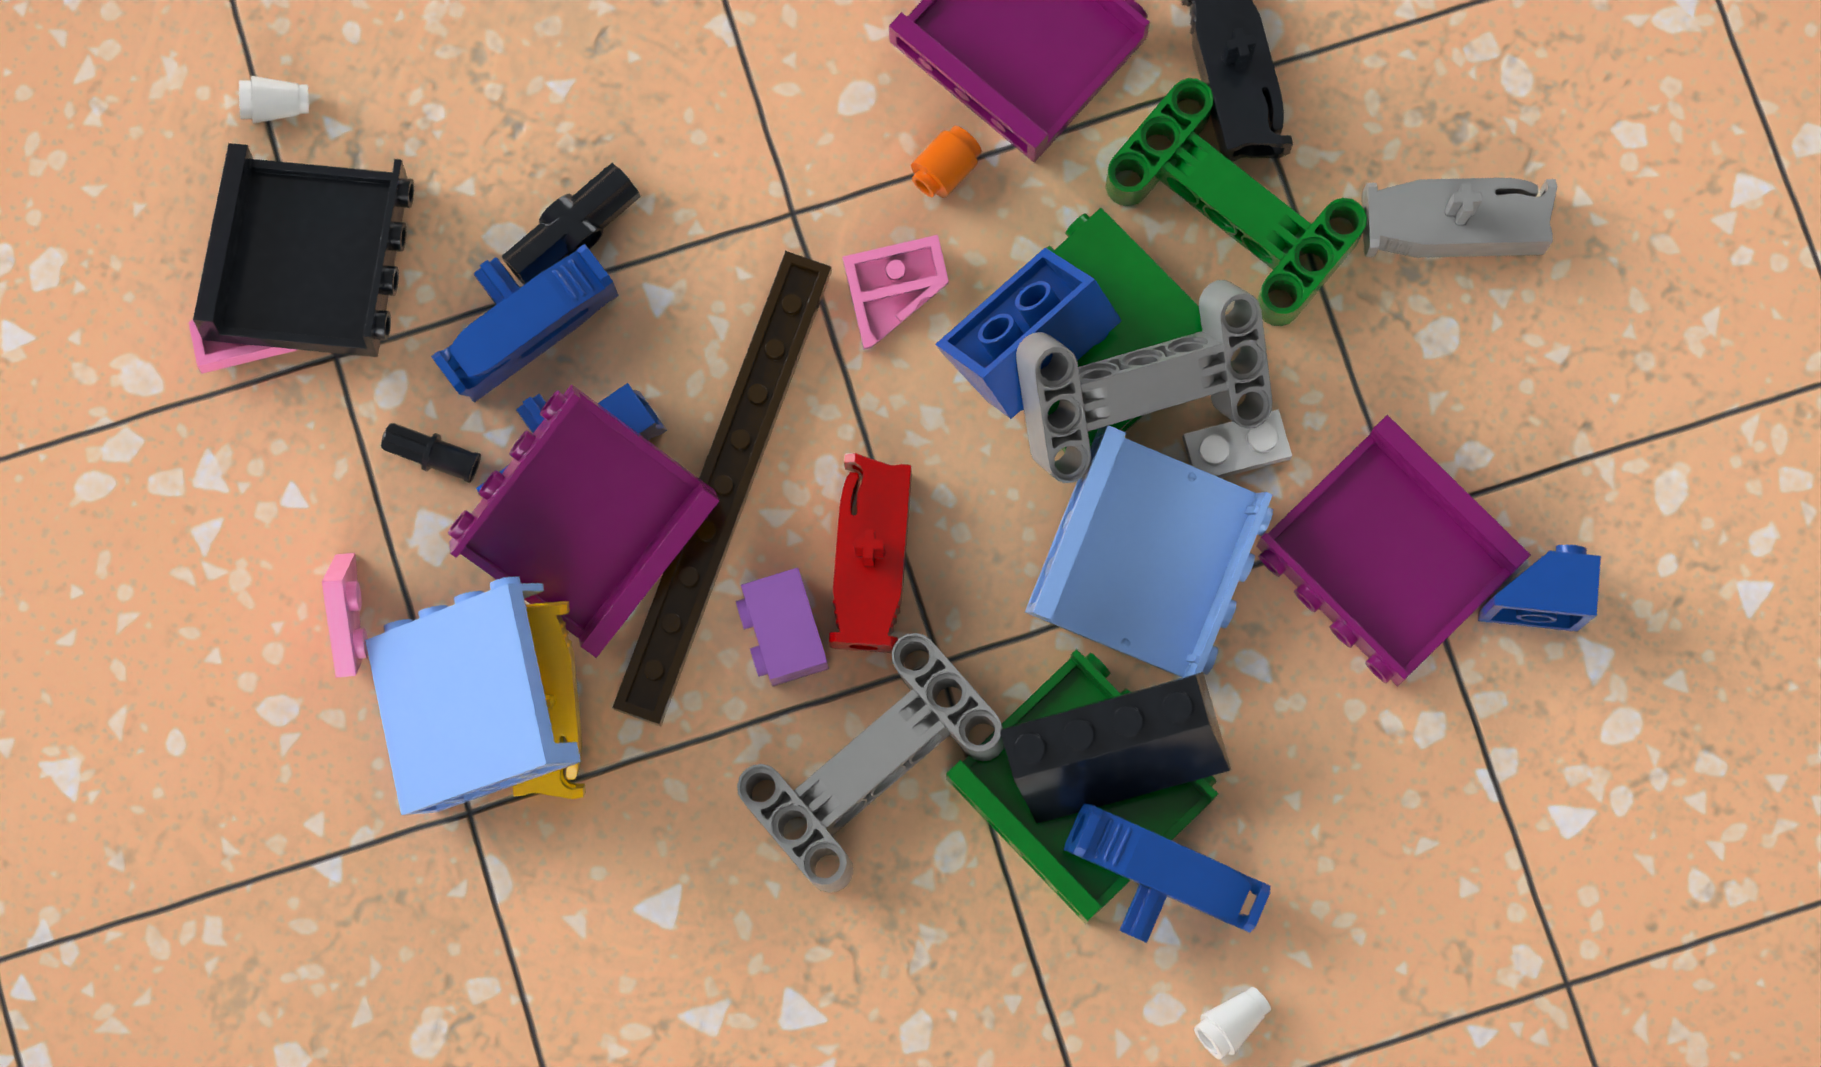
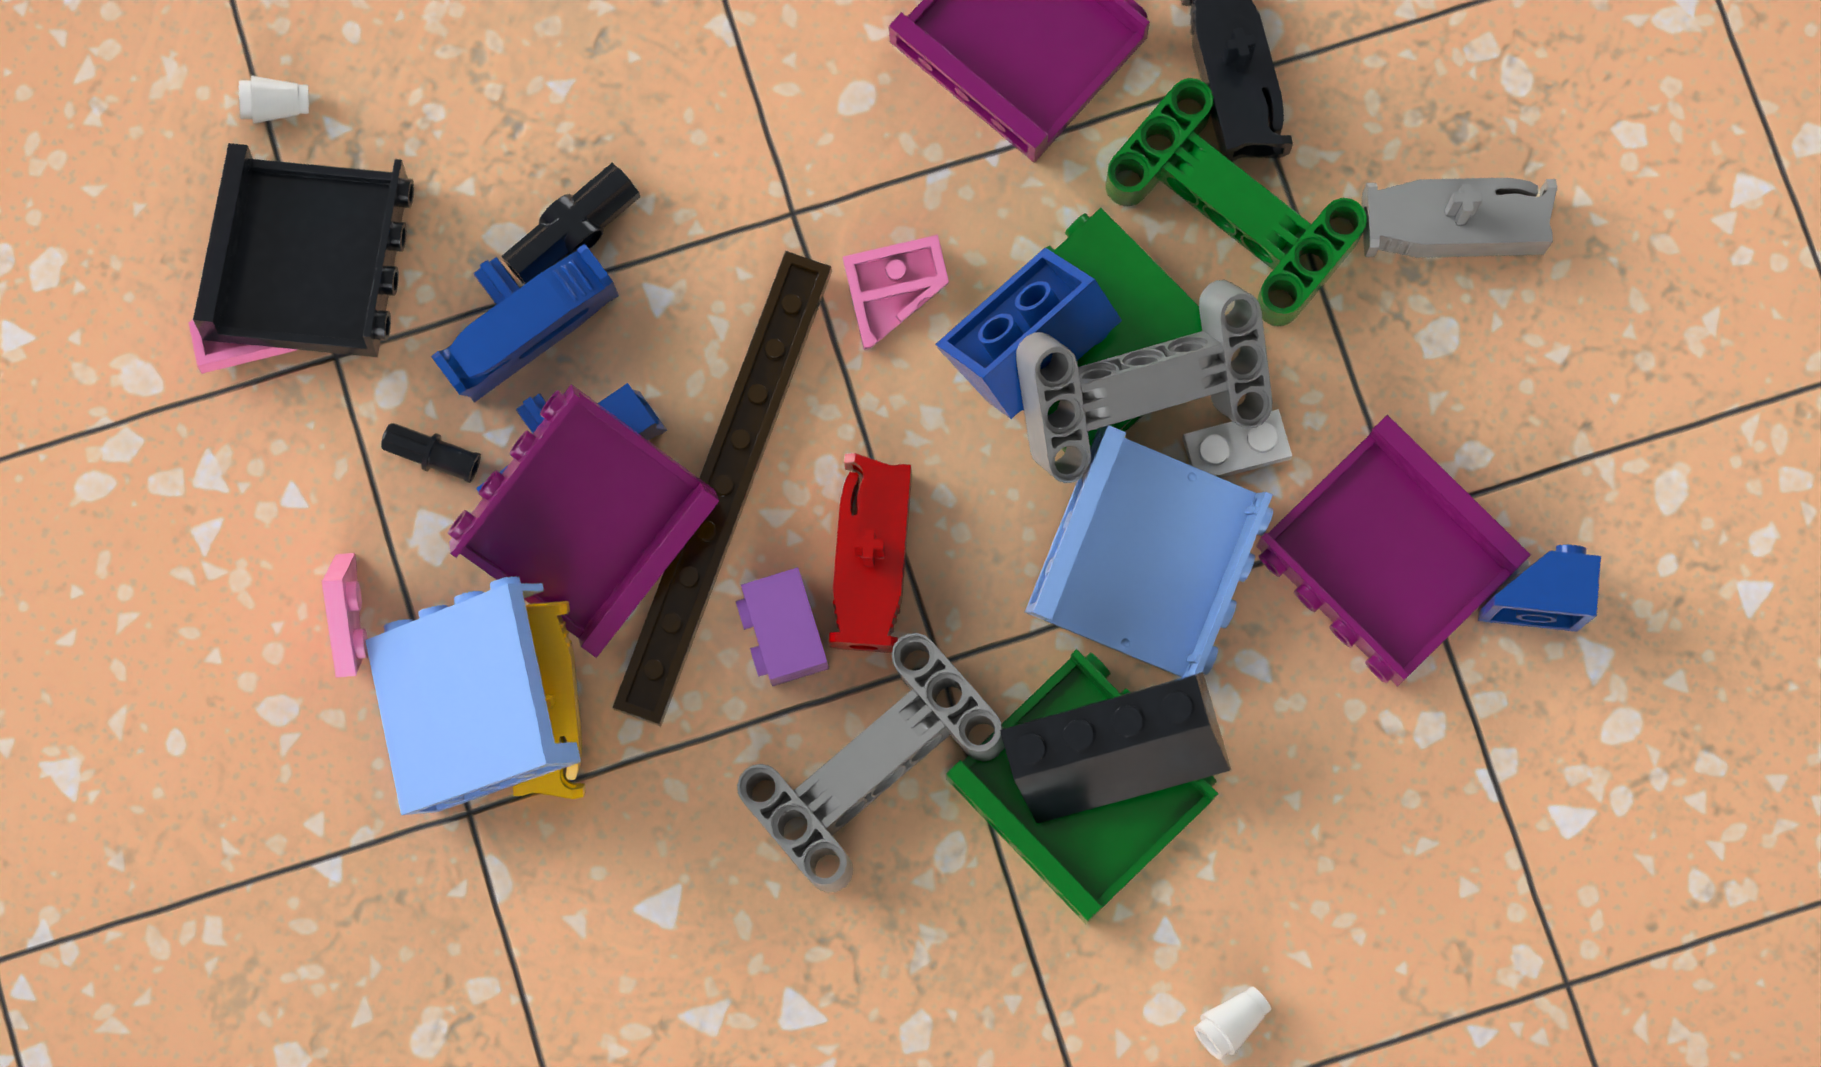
orange brick [911,126,982,198] -> none
blue piece [1064,804,1271,943] -> none

